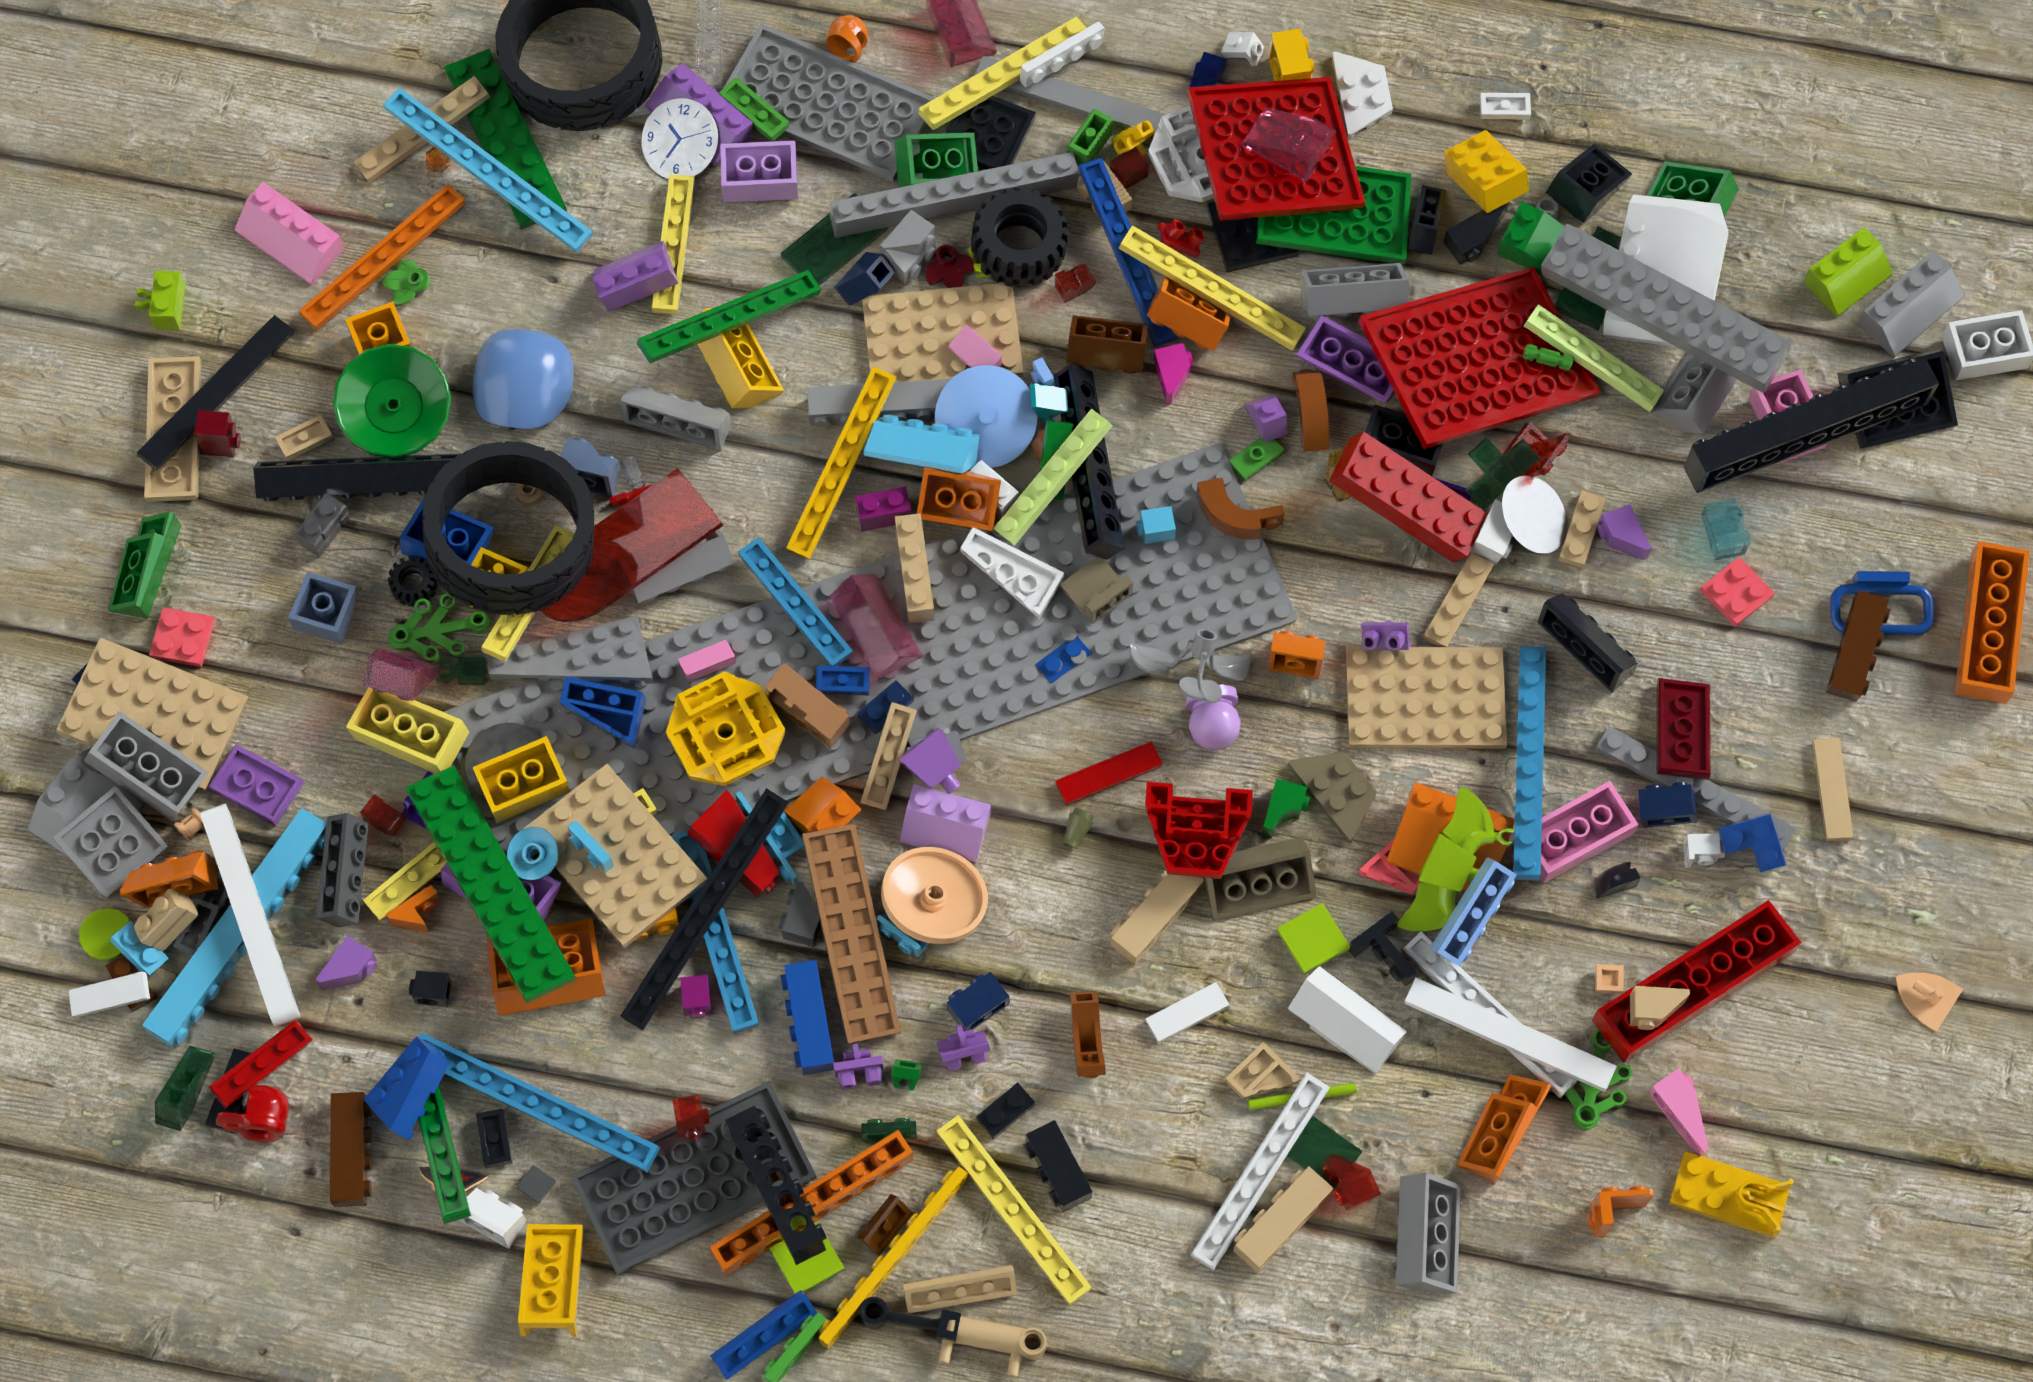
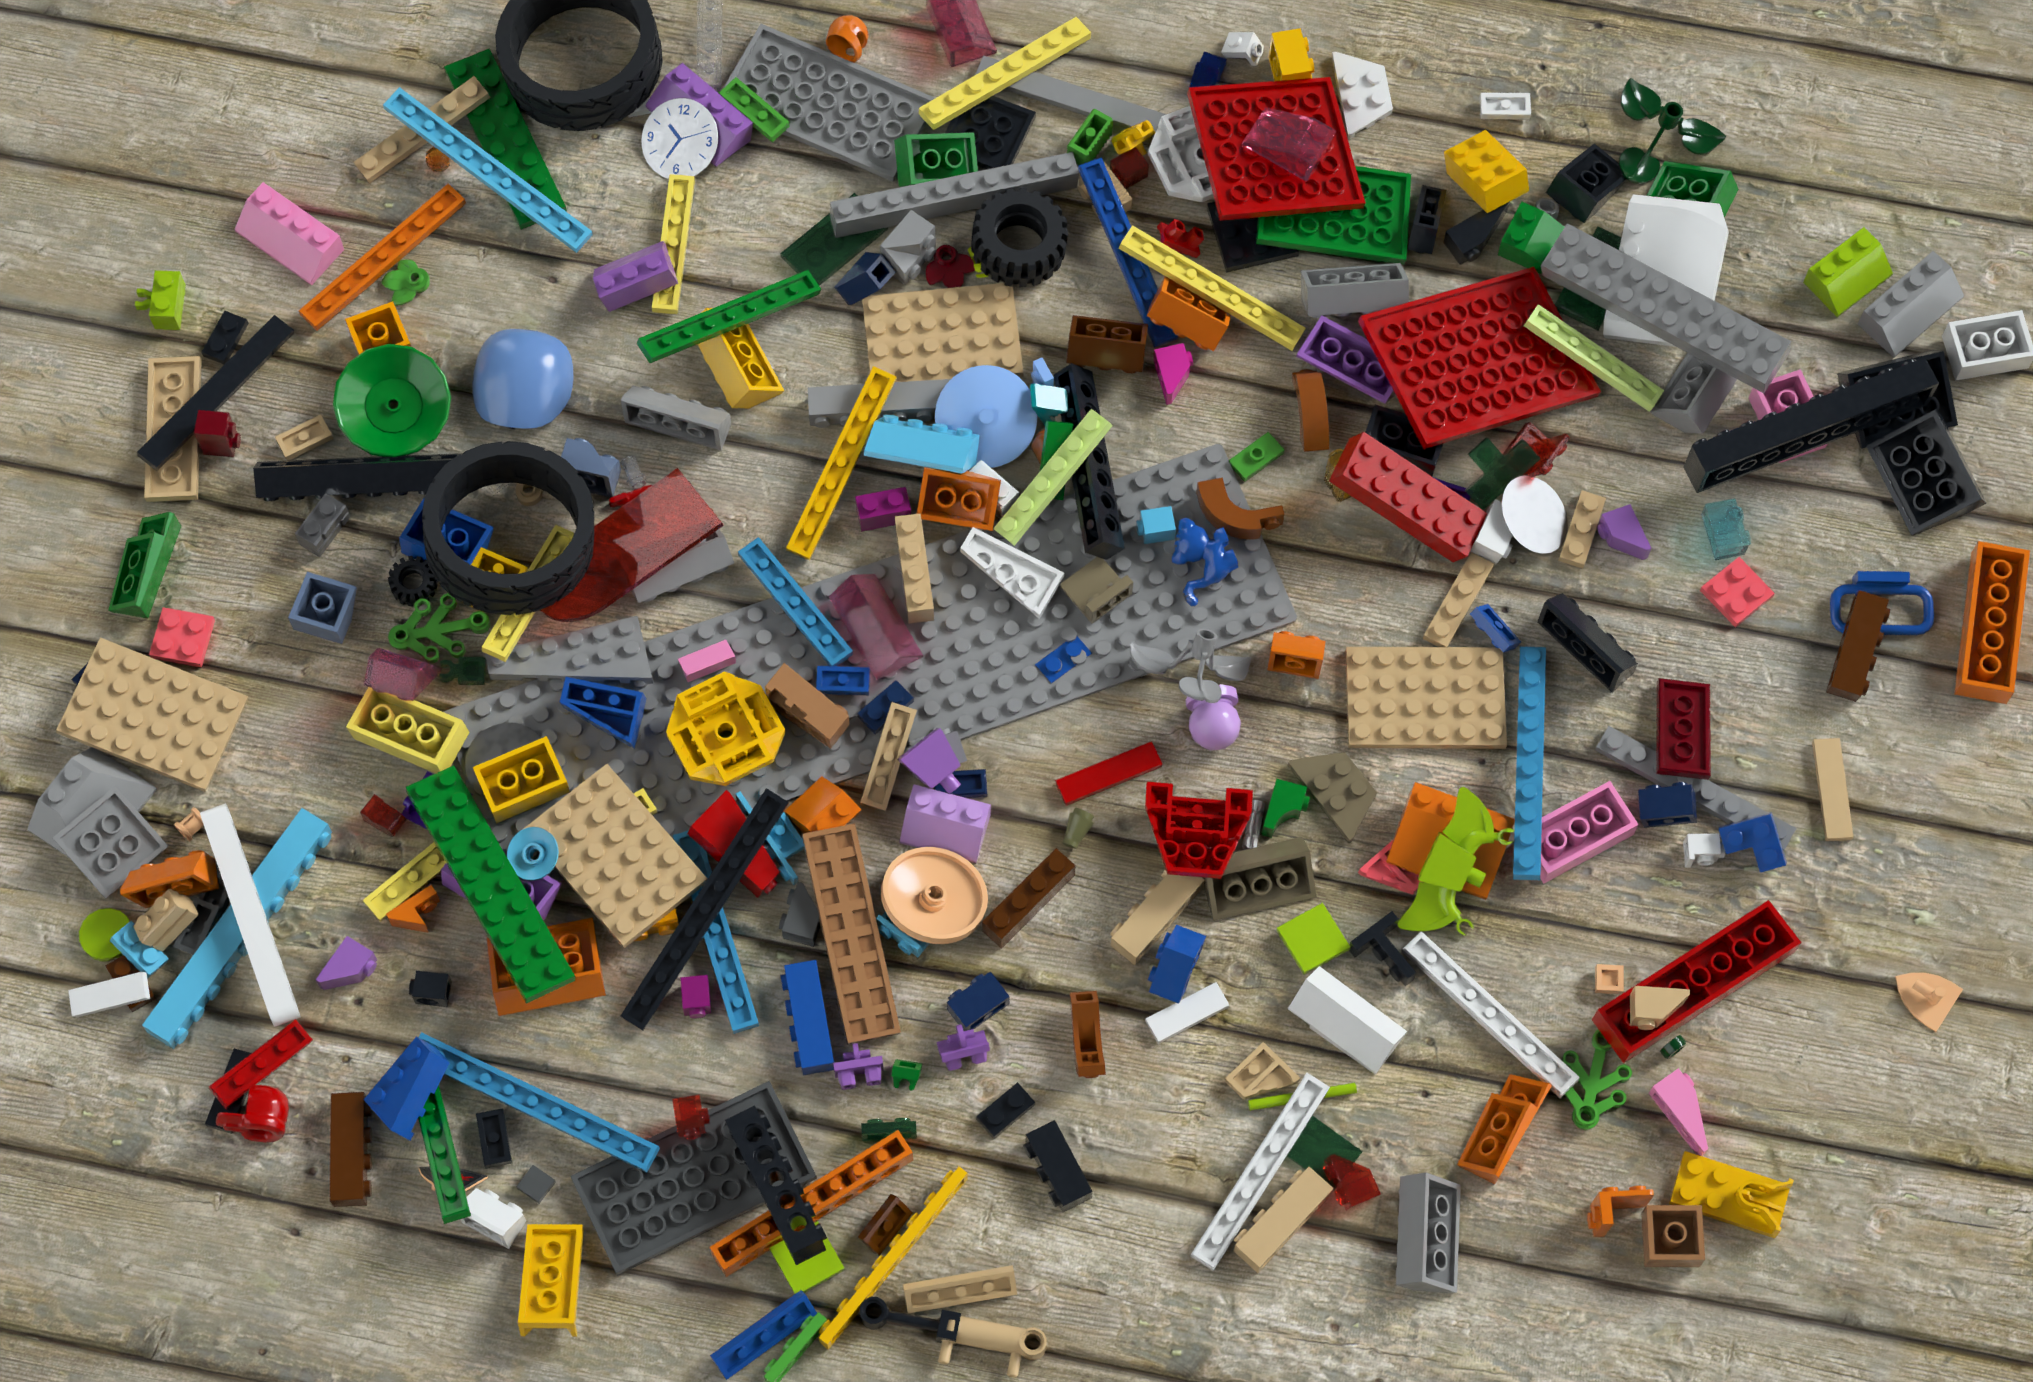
light grey slope [84,711,208,822] -> none
clear green slope [155,1046,215,1132] -> none
medium lavender tile [207,744,304,826] -> none
dark grey brick [316,813,369,927] -> none
medium azure plate [568,820,614,872] -> none
lavender slope [720,141,798,203] -> none
light yellow plate [936,1115,1092,1306] -> none
bright pink slope [948,324,1002,368] -> none
white plate [1020,21,1105,88] -> none
clear red leg [1054,264,1096,303] -> none
medium lavender slope [1244,395,1287,443] -> none
medium lavender hips [1361,620,1411,650] -> none
white tile [1404,978,1617,1092] -> none
light blue brick [1430,857,1517,967] -> none
bright green axle [1523,344,1573,370] -> none
black brick [1595,861,1641,899] -> none
none -> black plate [202,310,249,365]
none -> dark blue tile [934,769,988,798]
none -> reddish brown brick [982,848,1076,949]
none -> blue brick [1148,925,1206,1004]
none -> blue animal [1172,518,1239,606]
none -> white axle [1242,800,1265,850]
none -> blue plate [1470,604,1521,652]
none -> dark green plant [1619,78,1726,184]
none -> medium nougat brick [1641,1205,1705,1267]
none -> dark green tile [1659,1035,1687,1059]
none -> black slope [1866,409,1987,536]

